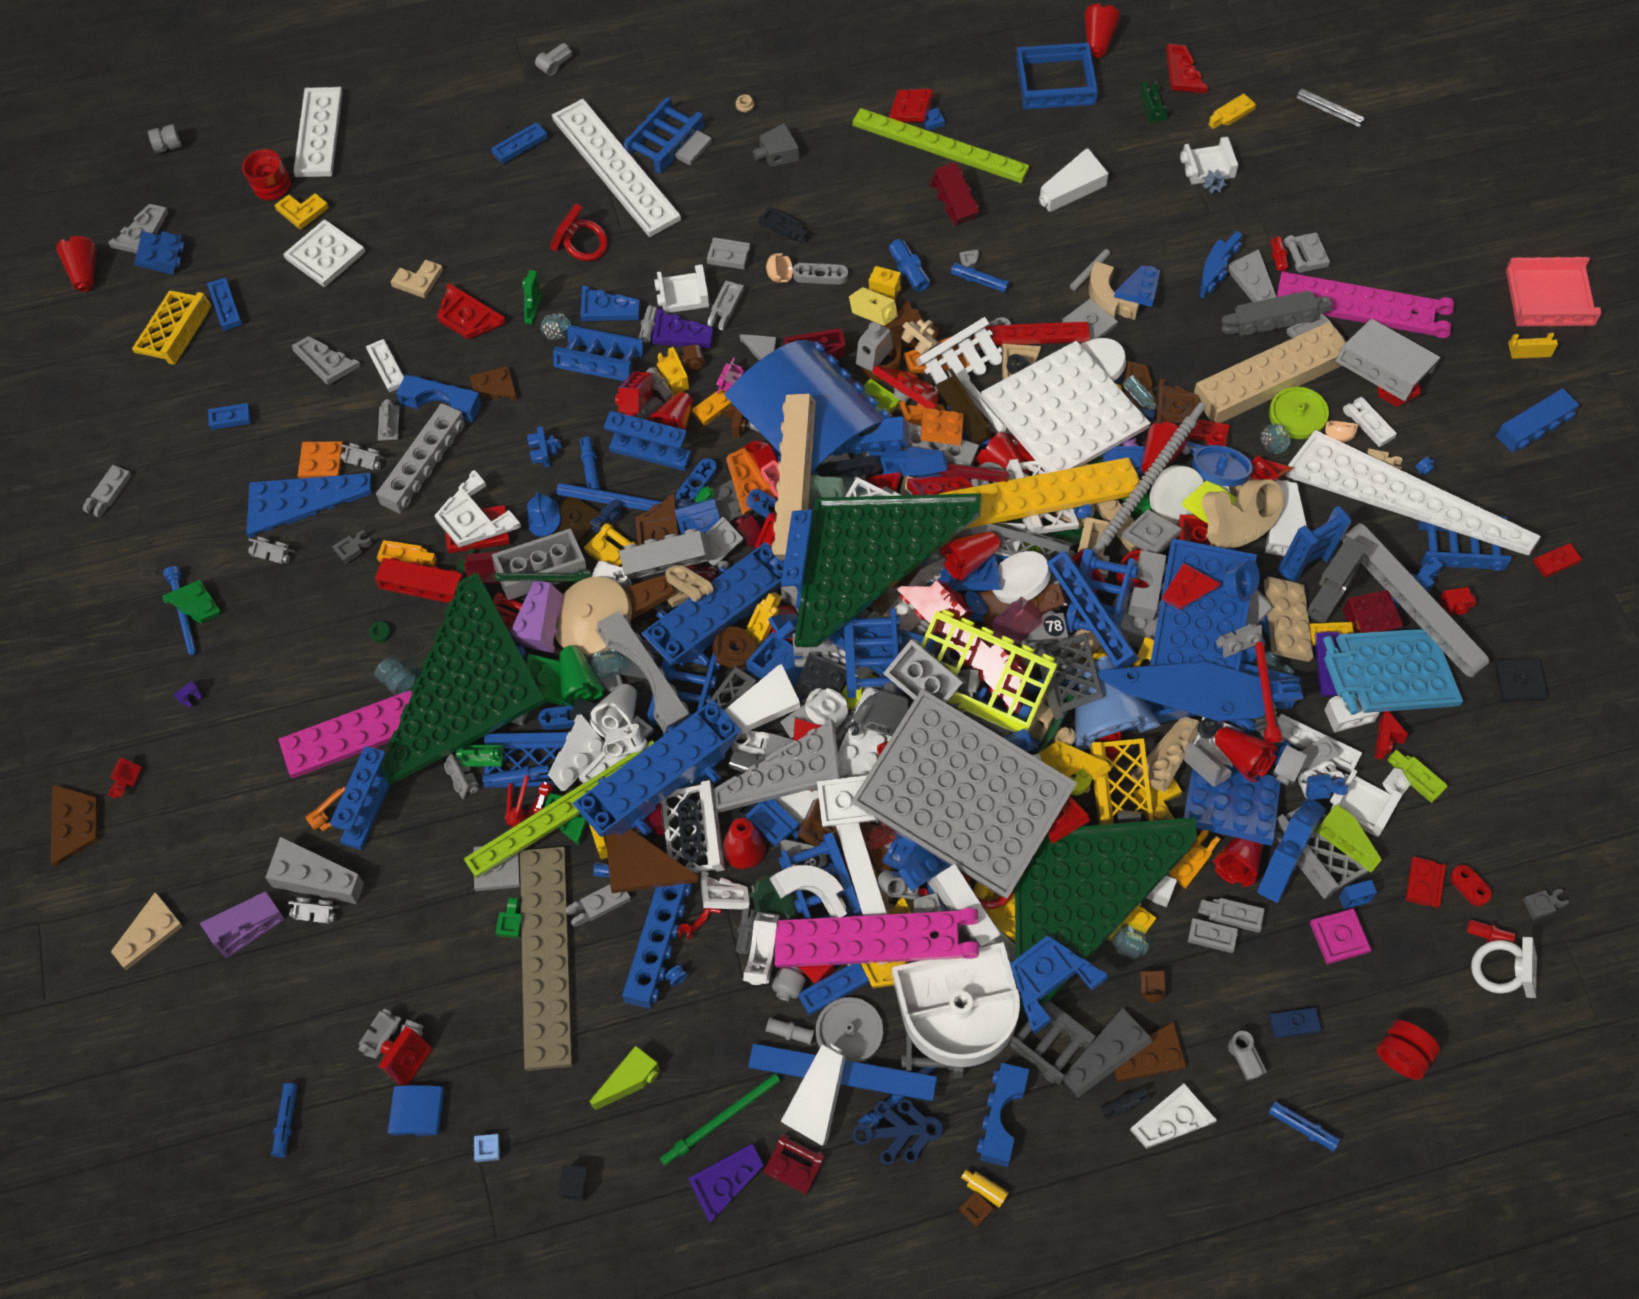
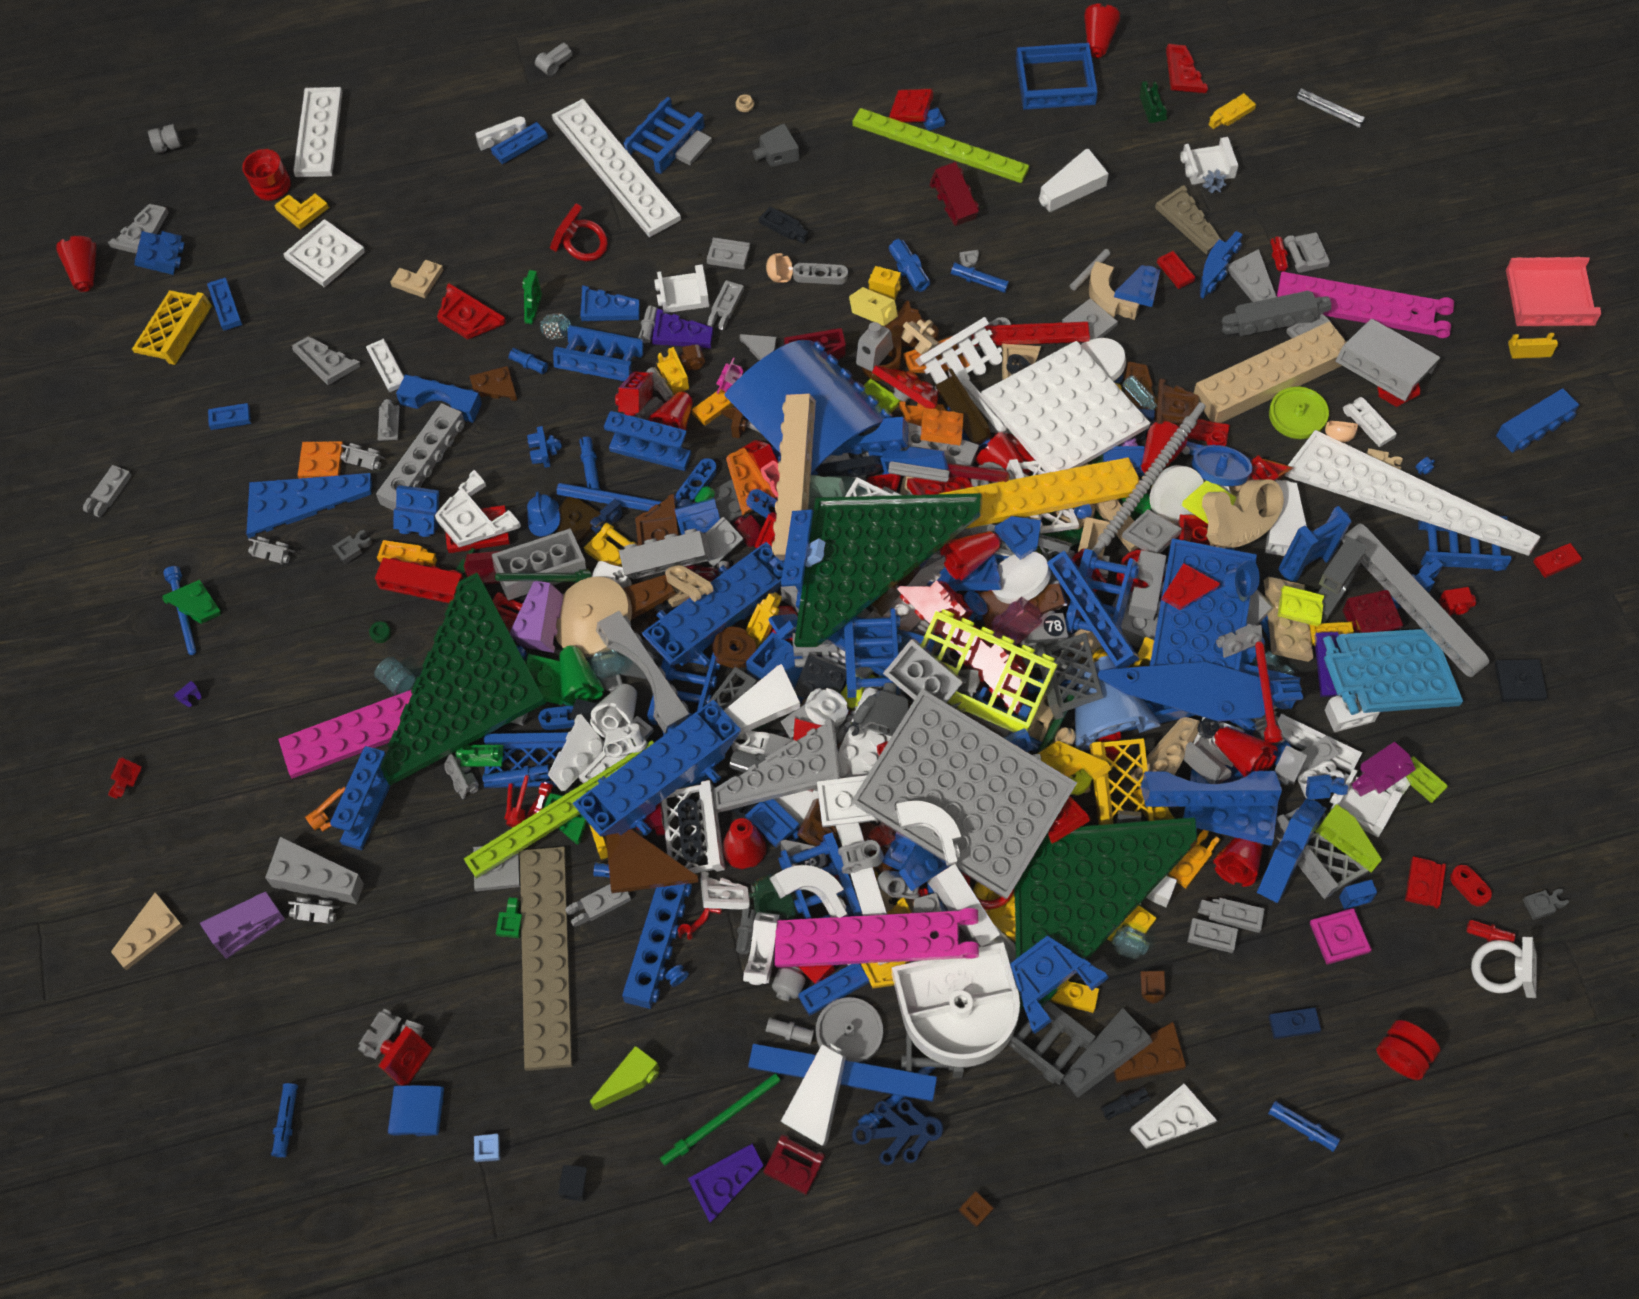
reddish brown wing [51,785,99,866] -> none
yellow cylinder [961,1169,1009,1208] -> none
blue arch [977,1063,1029,1167] -> none
light grey piece [1228,1031,1267,1081] -> none
clear light blue head [1260,424,1290,454] -> none
red slope [1374,711,1408,760] -> none
none -> blue plate [393,485,439,537]
none -> white plate [475,117,526,151]
none -> blue pin [509,348,548,375]
none -> light blue plate [805,539,825,567]
none -> light grey piece [838,840,884,874]
none -> light grey axle [888,462,949,482]
none -> white arch [896,801,961,866]
none -> blue plate [994,516,1041,560]
none -> yellow plate [1049,981,1099,1013]
none -> blue arch [1141,771,1282,807]
none -> dark tan wing [1155,185,1221,255]
none -> red plate [1157,251,1195,289]
none -> neon yellow plate [1278,585,1324,626]
none -> magenta hinge [1351,742,1416,797]

